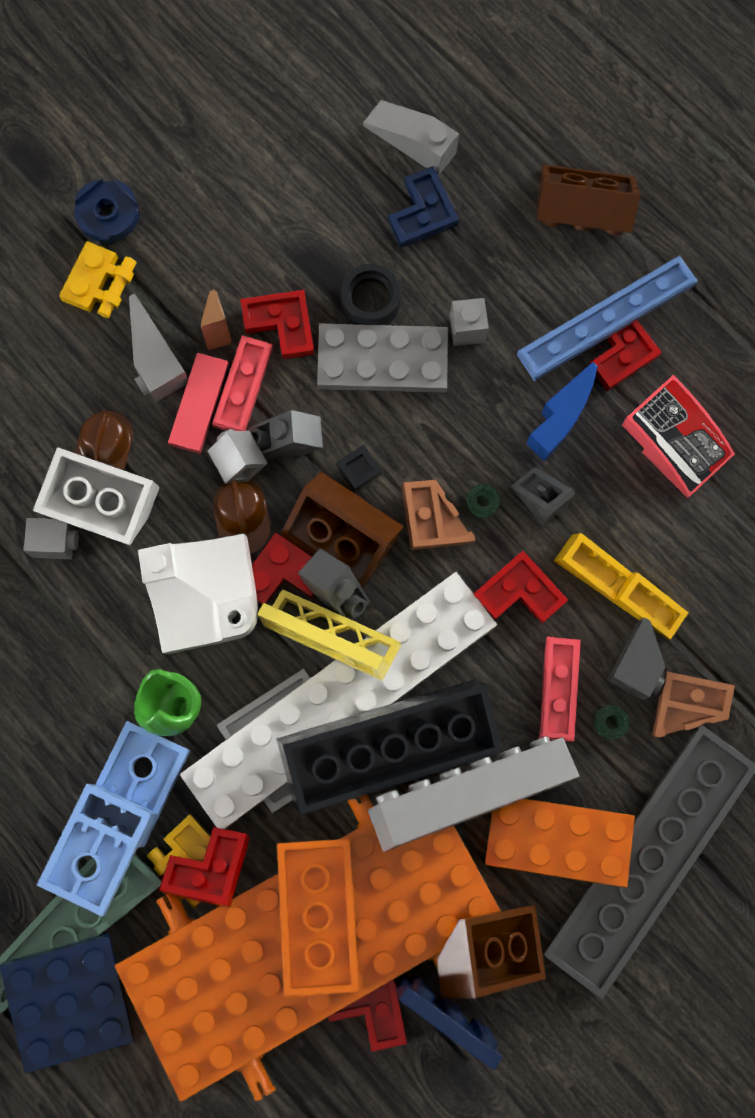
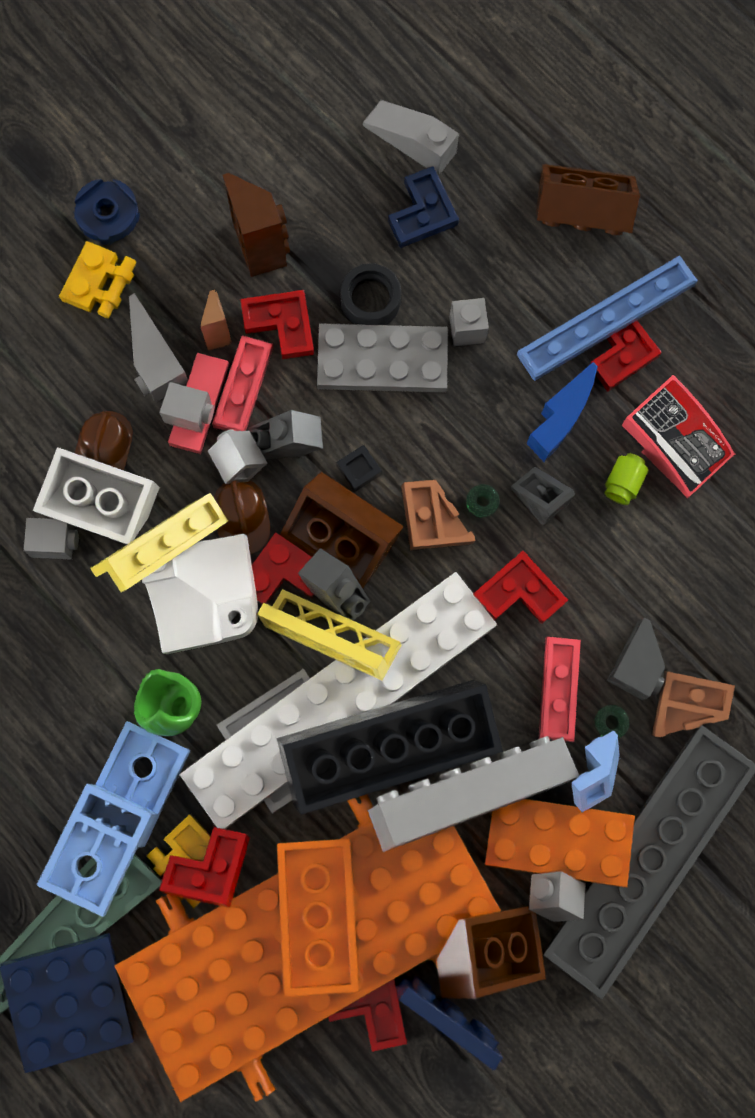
yellow slope [554,533,689,640] -> none
none -> light yellow fence [90,493,228,592]
none -> light grey brick [159,382,215,433]
none -> reddish brown slope [222,173,290,277]
none -> light grey brick [529,871,585,922]
none -> light blue slope [571,731,619,812]
none -> lime brick [604,453,649,505]

